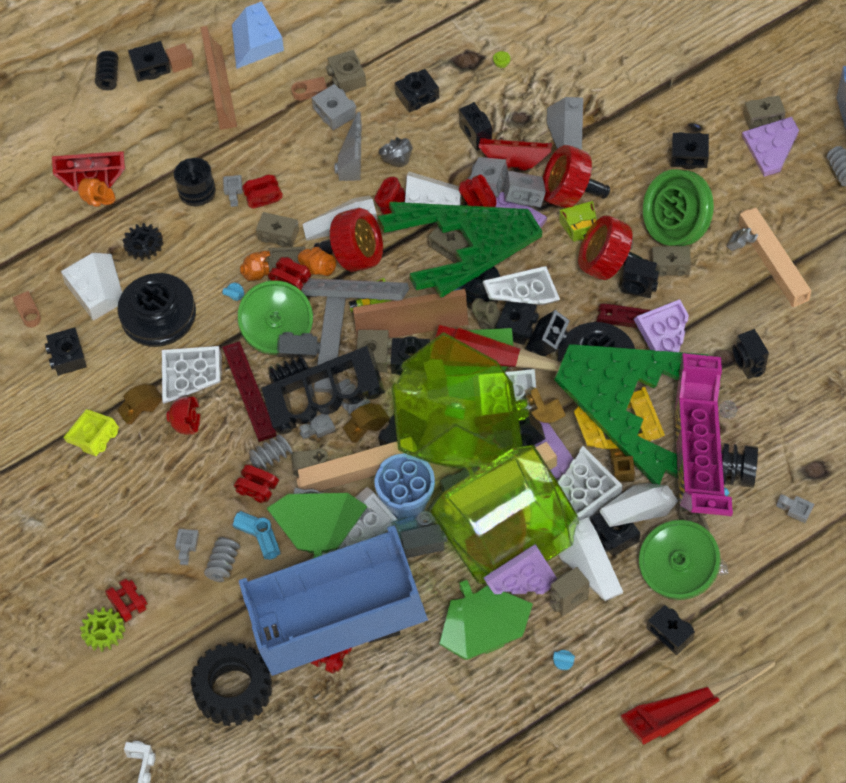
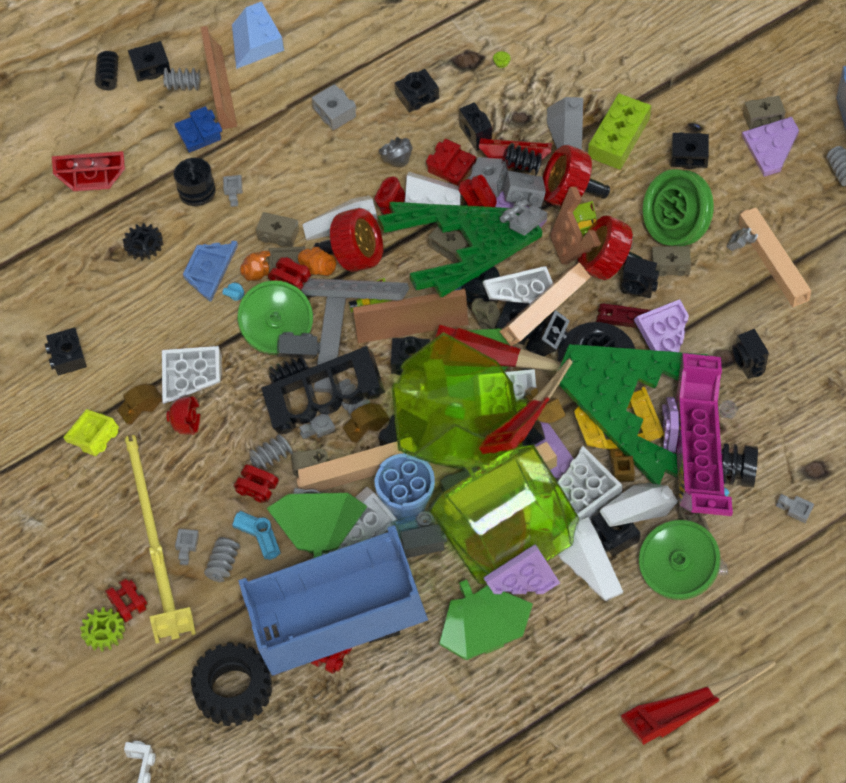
nougat piece [12,291,41,328] -> none
white wedge [61,253,122,321] -> none
orange head [78,178,116,207] -> none
black wheel [117,273,196,347] -> none
nougat brick [165,43,194,73] -> none
dark red plate [222,341,277,442] -> none
red brick [242,174,283,208] -> none
nougat piece [291,76,327,101] -> none
dark tan brick [326,50,366,93] -> none
light grey wedge [335,112,362,181] -> none
dark tan brick [357,330,392,373] -> none
dark tan brick [550,567,590,617] -> none
medium azure plate [553,650,575,670] -> none
black brick [647,605,695,656] -> none
none -> light yellow piece [125,435,196,644]
none -> light grey piece [163,68,201,90]
none -> blue plate [174,106,222,153]
none -> medium blue wing [183,241,238,301]
none -> red plate [426,138,477,186]
none -> red plate [479,358,572,454]
none -> light nougat brick [499,263,590,346]
none -> light grey plate [500,199,547,235]
none -> black piece [501,143,542,176]
none -> nougat wing [550,187,601,265]
none -> lime brick [588,93,651,170]
none -> lavender plate [662,397,679,453]

